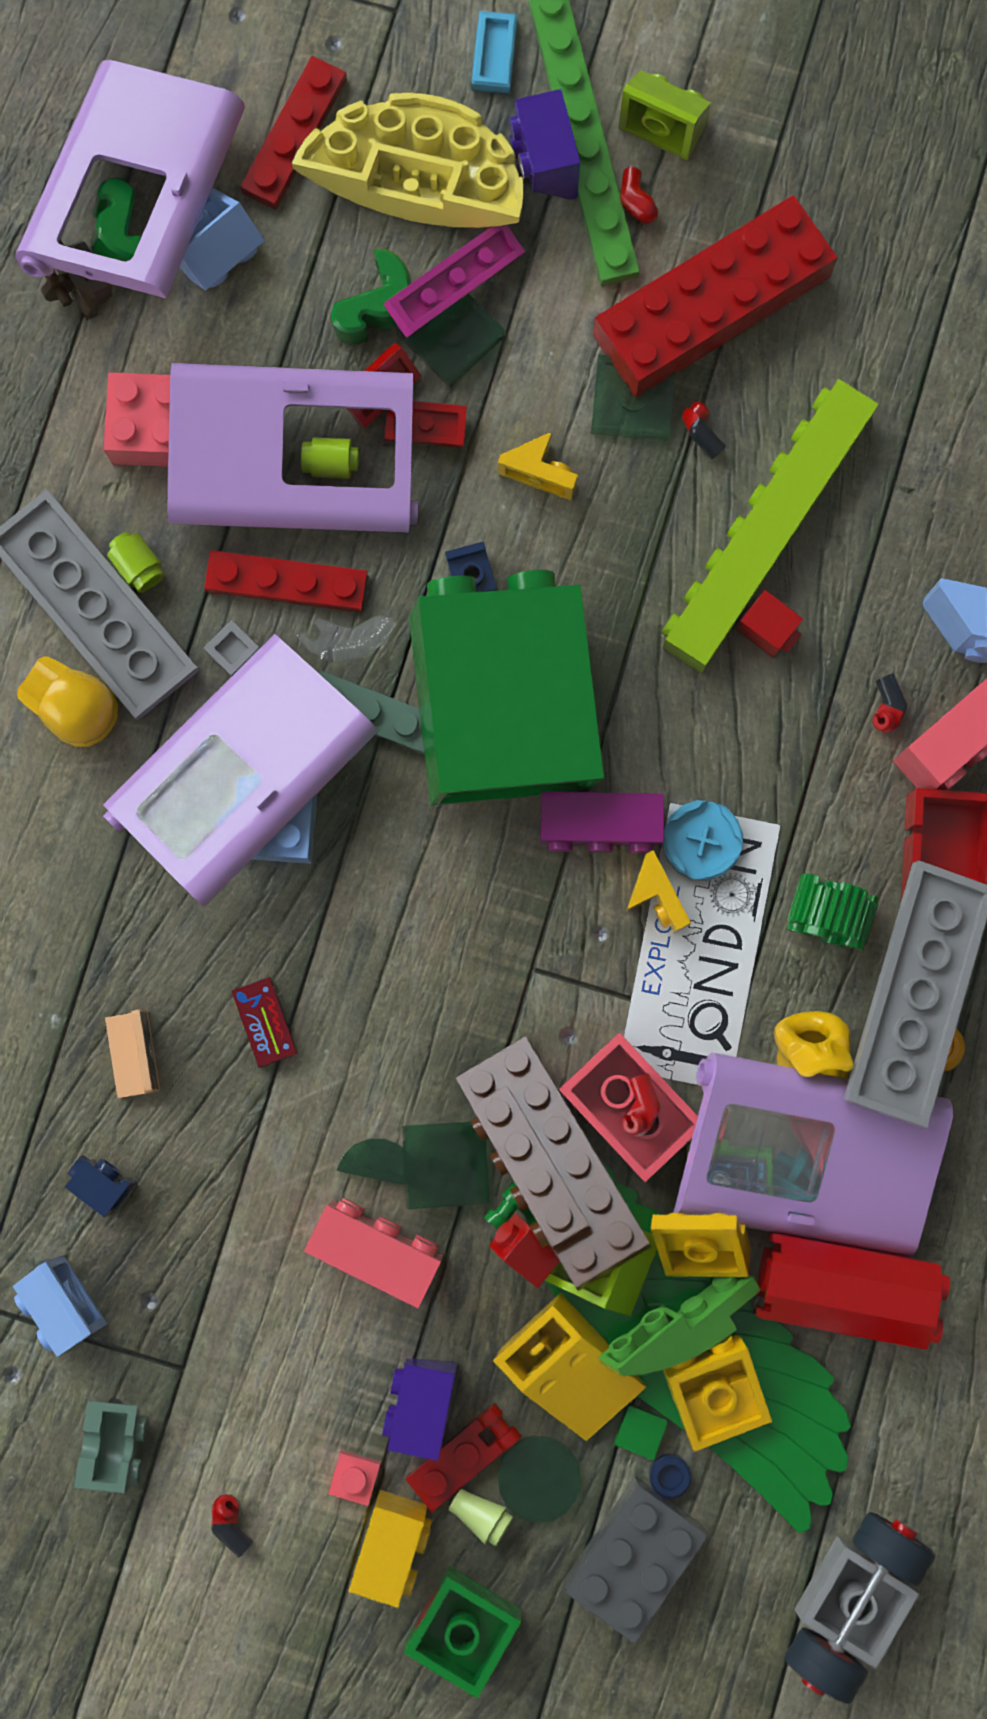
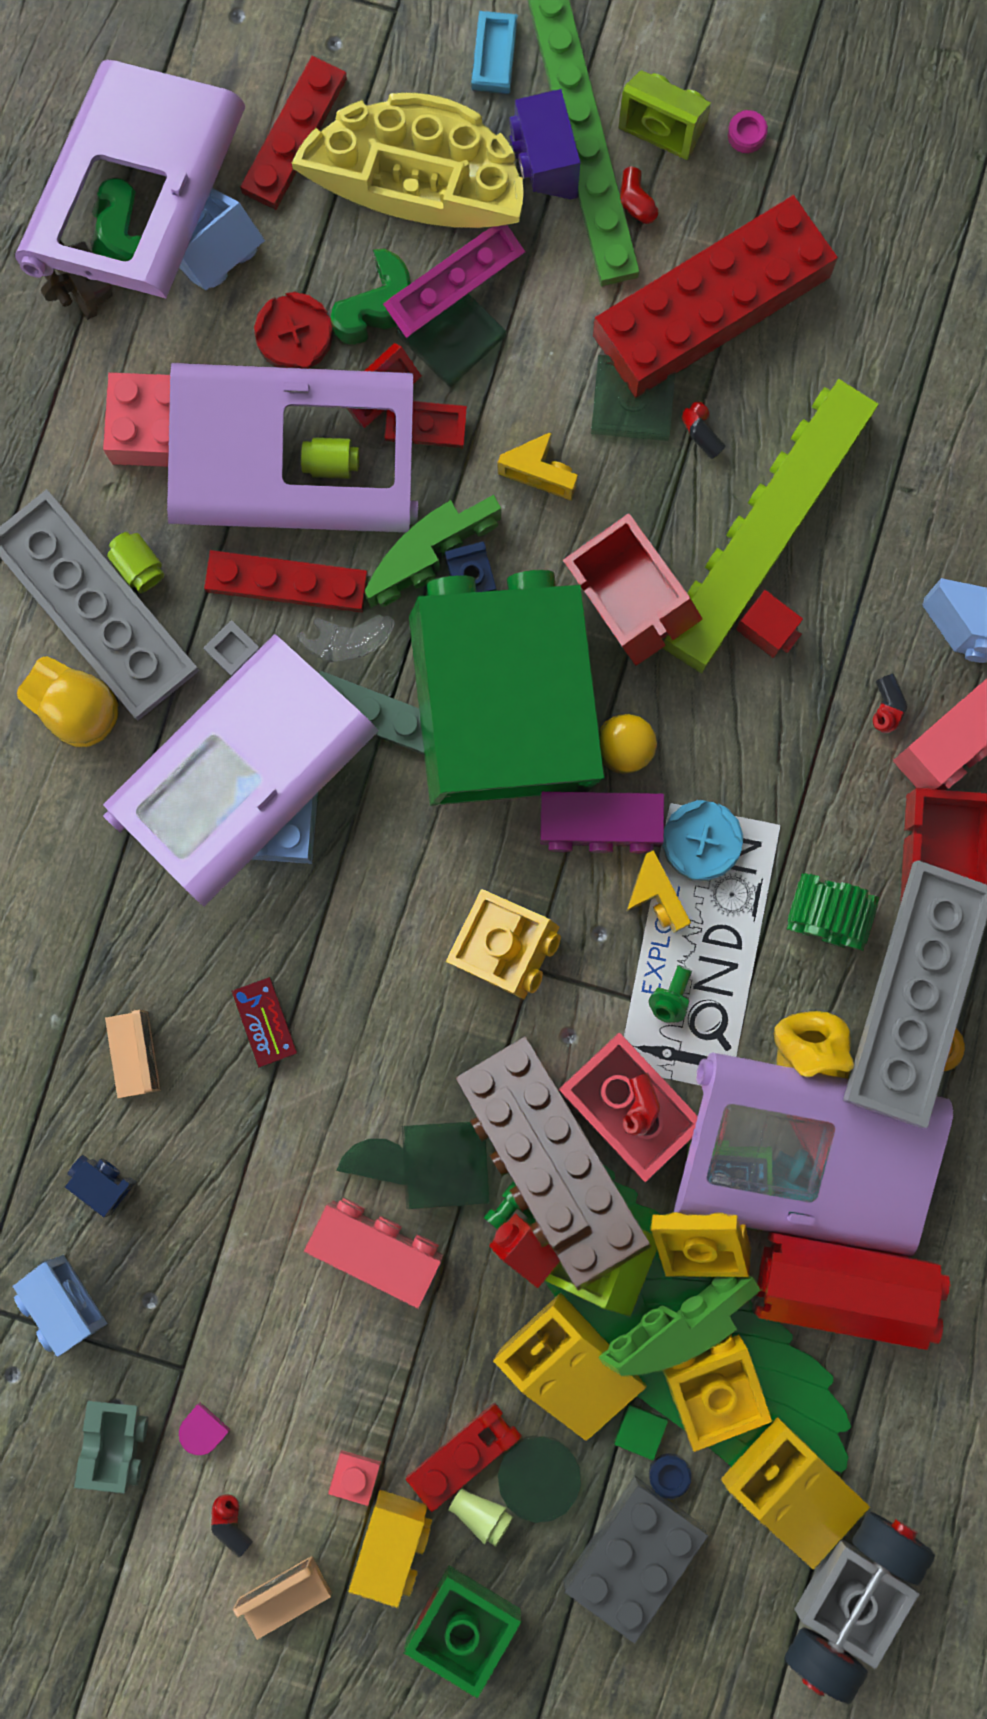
dark purple slope [382,1358,457,1461] -> none
none -> dark pink tile [179,1402,231,1455]
none -> light nougat panel [233,1556,332,1640]
none -> red tile [254,292,333,369]
none -> bright green slope [365,495,501,608]
none -> yellow plate [446,889,561,1000]
none -> piece [563,513,703,666]
none -> yellow helmet [599,714,657,774]
none -> green plate [648,965,693,1023]
none -> yellow slope [721,1417,870,1570]
none -> dark pink tile [727,110,768,153]

